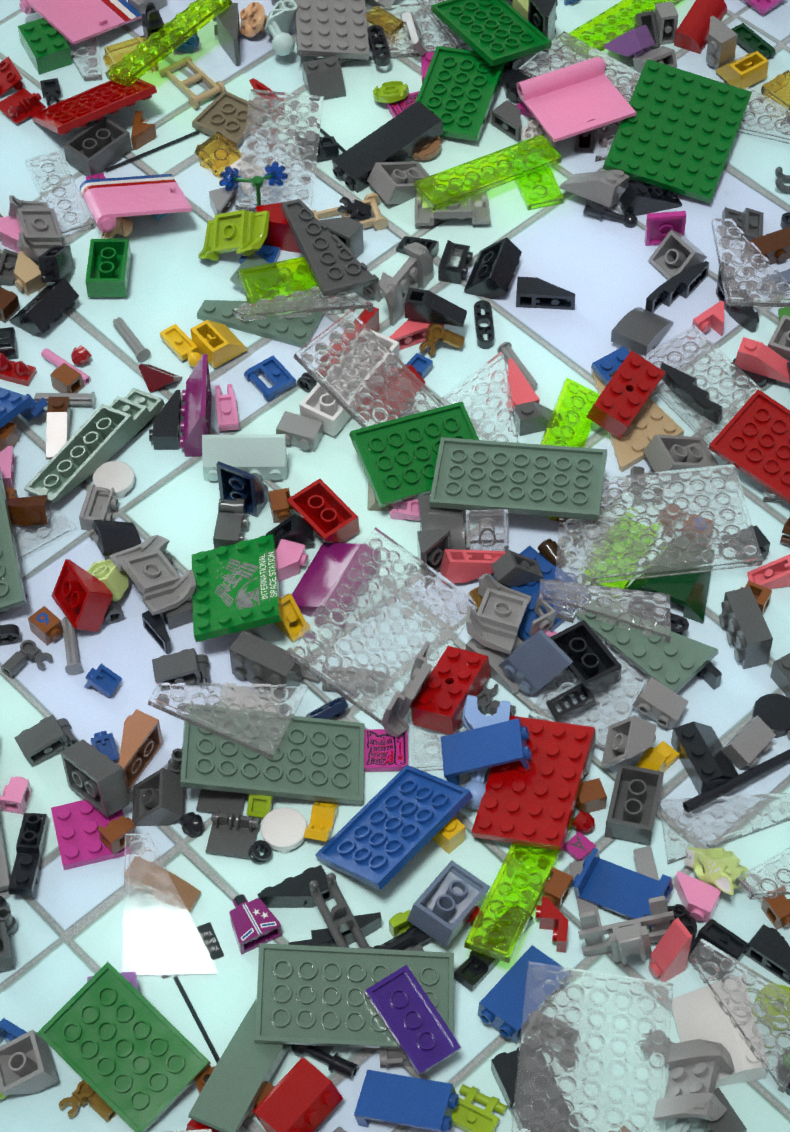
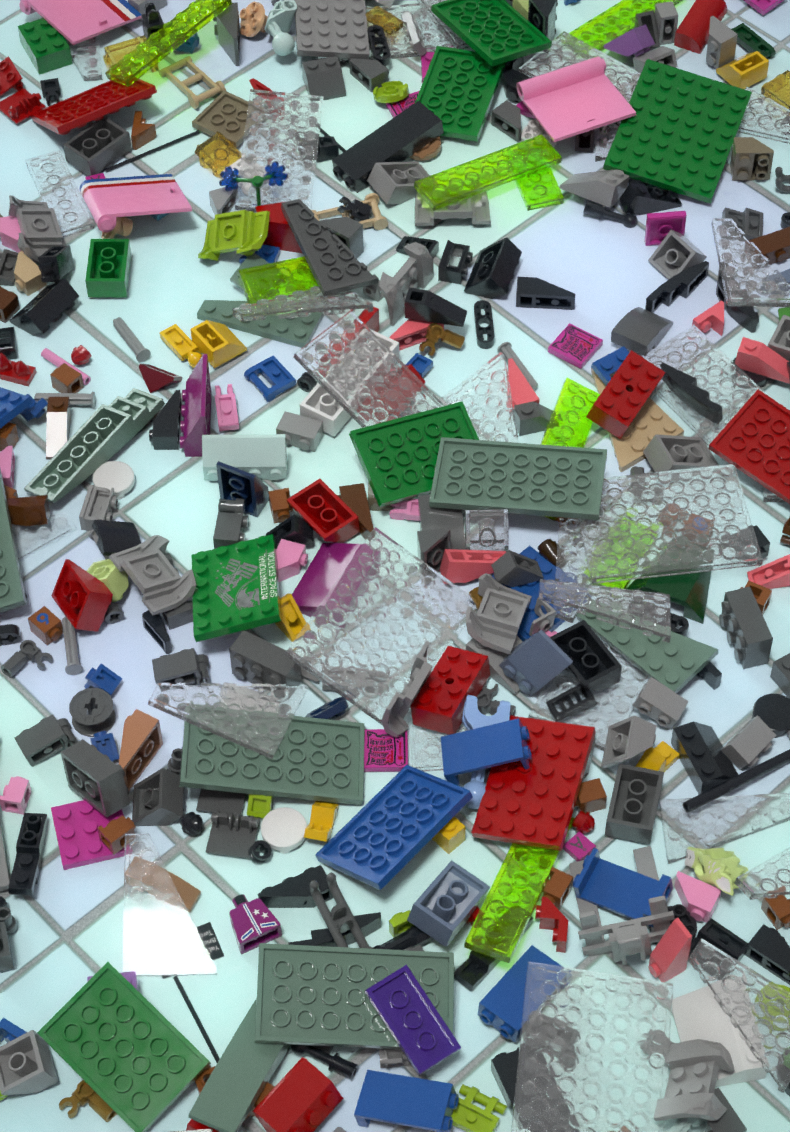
none -> dark grey piece [69,688,116,737]
none -> reddish brown slope [337,483,375,545]
none -> dark grey slope [349,58,389,93]
none -> dark pink tile [548,323,603,369]
none -> dark tan slope [730,137,774,181]

